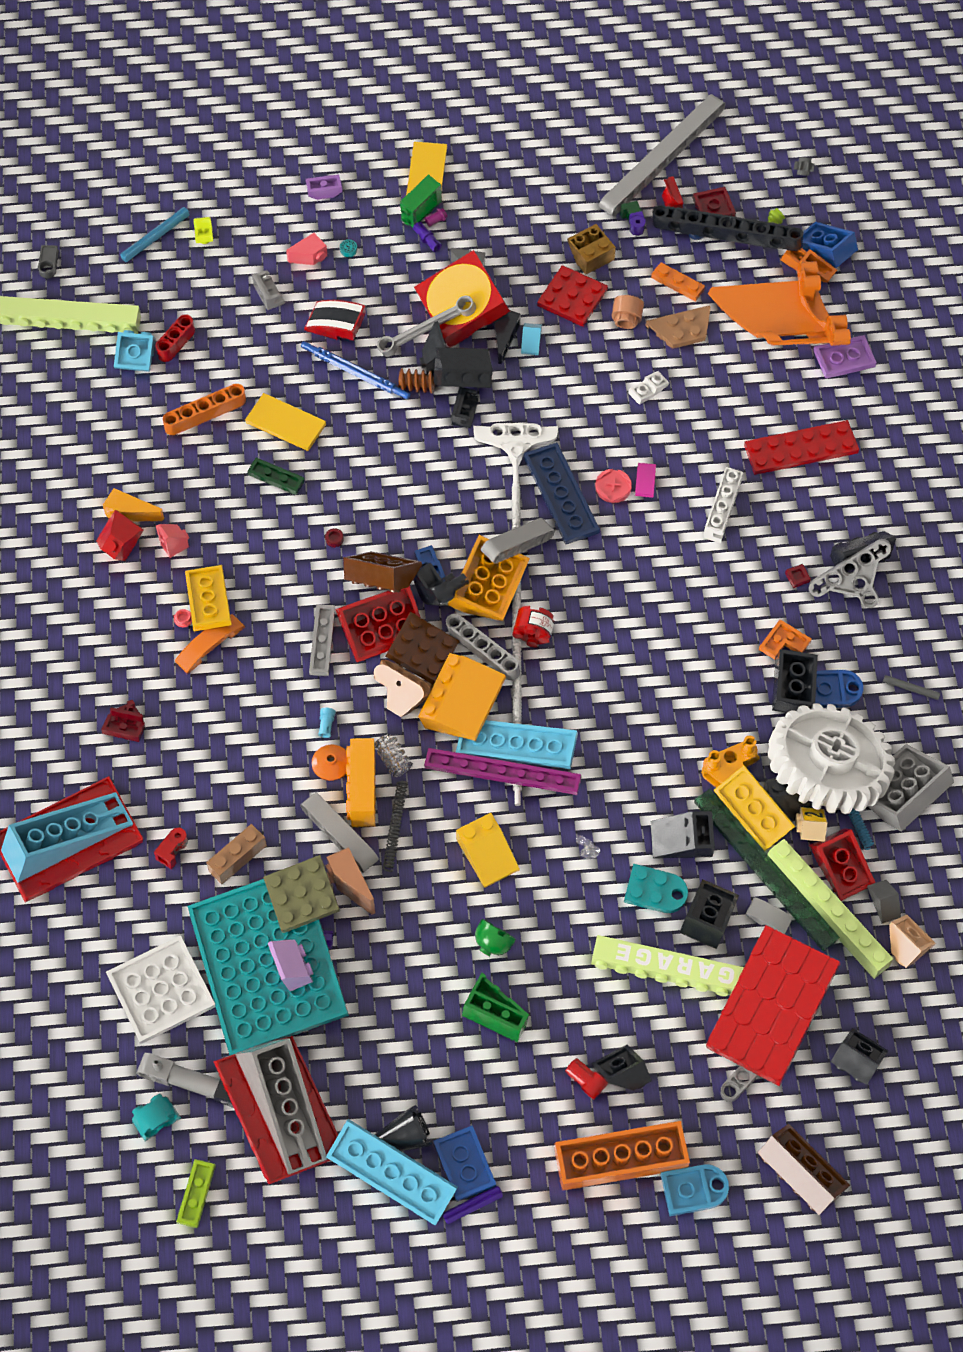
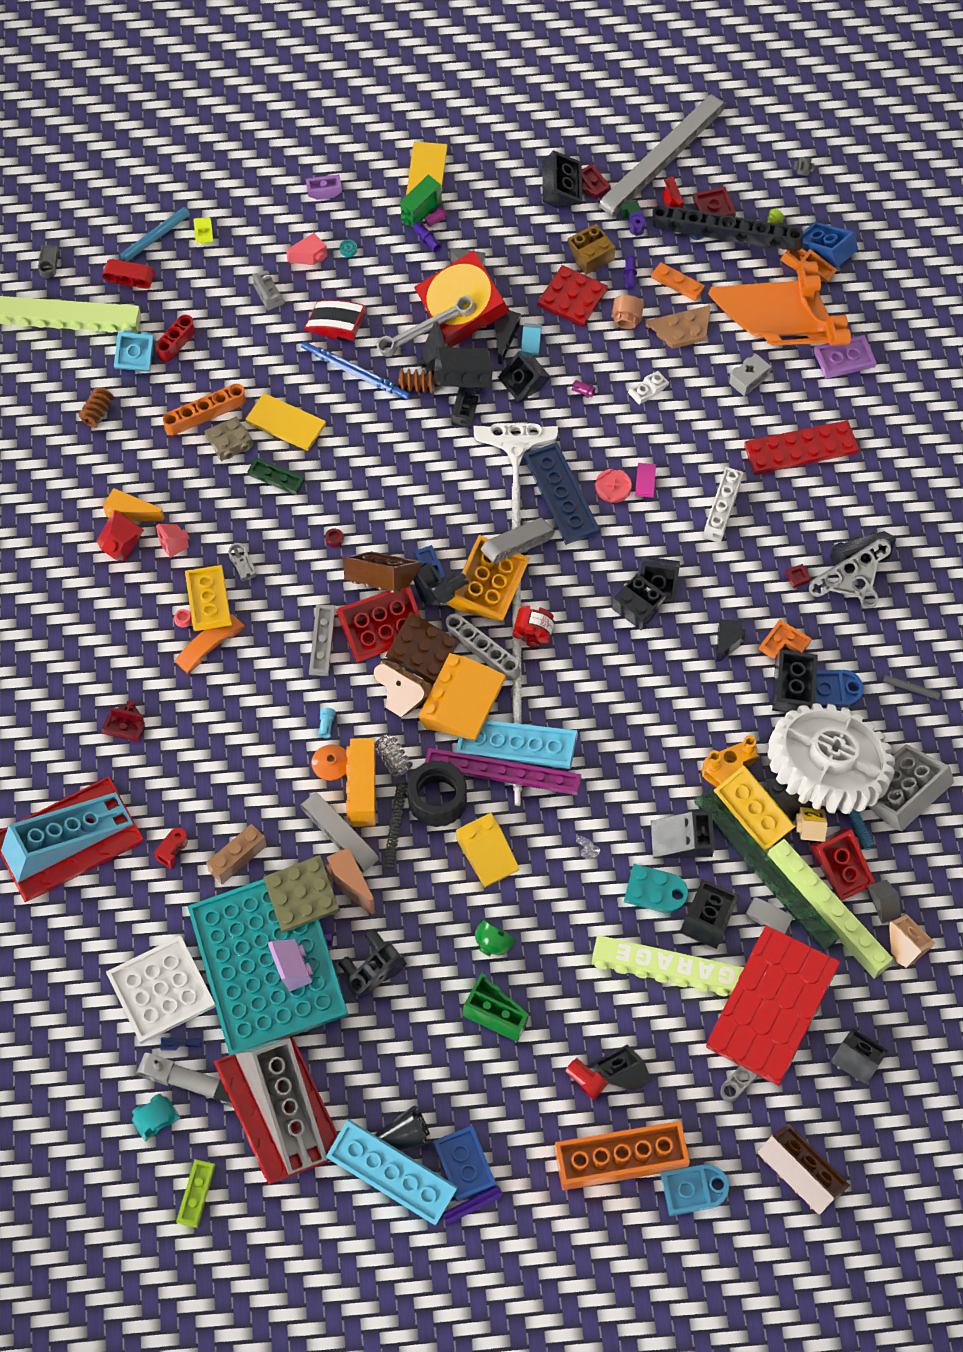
none -> dark orange piece [79,387,115,428]
none -> red beam [102,259,155,289]
none -> clear blue piece [160,1037,202,1051]
none -> dark tan plate [204,416,253,461]
none -> light grey piece [228,543,256,581]
none -> black piece [338,928,407,998]
none -> black tyre [407,760,467,827]
none -> black slope [498,351,551,402]
none -> black slope [542,150,582,208]
none -> dark red wing [569,164,611,199]
none -> magenta pin [571,380,596,398]
none -> black slope [612,573,666,630]
none -> dark purple axle [623,256,637,289]
none -> black slope [640,556,680,603]
none -> black slope [716,619,746,662]
none -> light grey brick [729,354,771,397]

